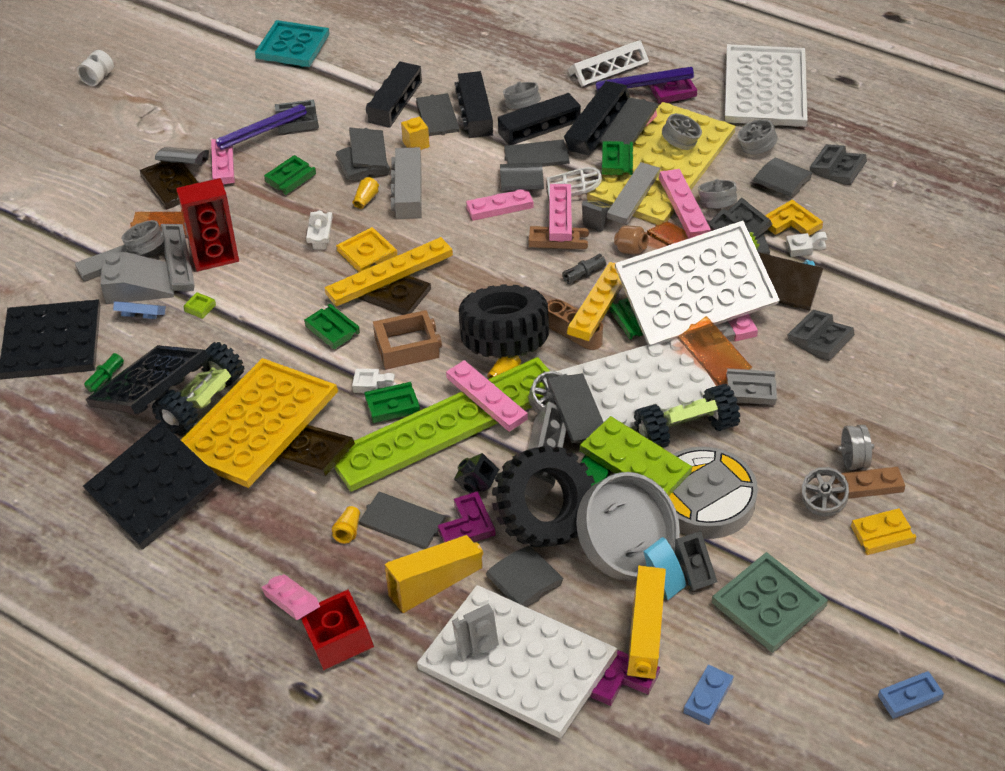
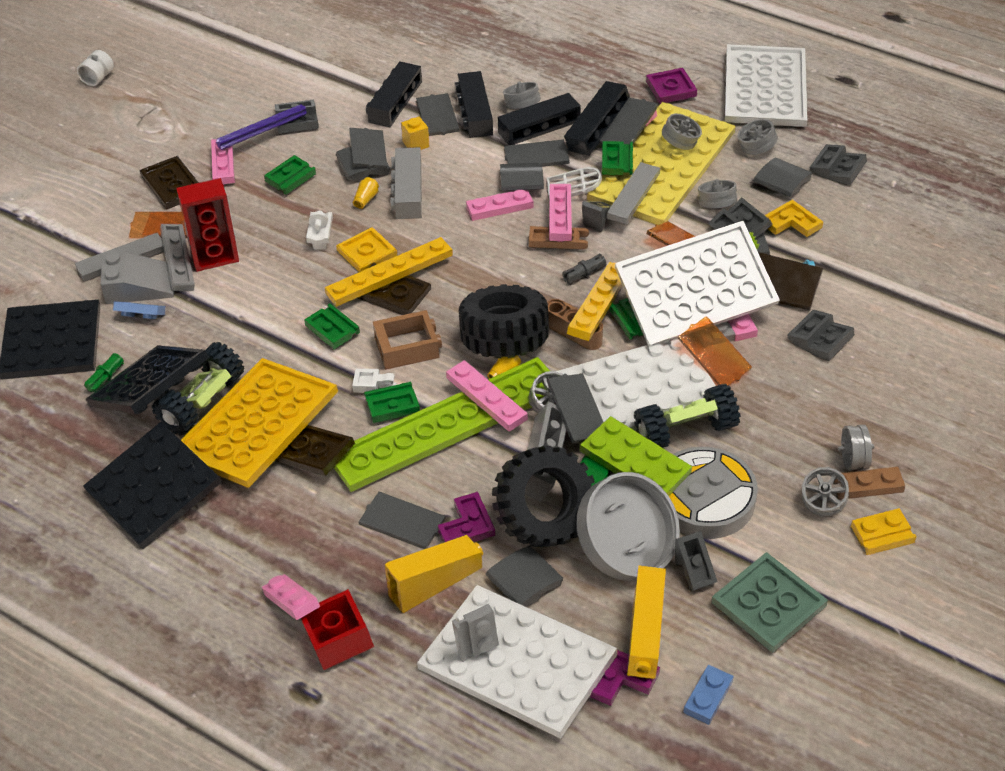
light grey wheel [121,220,165,255] -> none
dark grey slope [155,147,209,165] -> none
lime tile [183,292,216,319] -> none
teal plate [255,20,330,67] -> none
yellow cone [332,506,360,544] -> none
black brick [454,453,500,494] -> none
white fence [567,40,649,87] -> none
dark purple axle [596,67,694,92] -> none
medium nougat head [614,225,649,255] -> none
medium azure slope [643,537,687,600] -> none
bright pink plate [658,169,711,238] -> none
light grey plate [726,368,777,405] -> none
white plate [786,232,827,257] -> none
medium blue plate [878,671,944,719] -> none

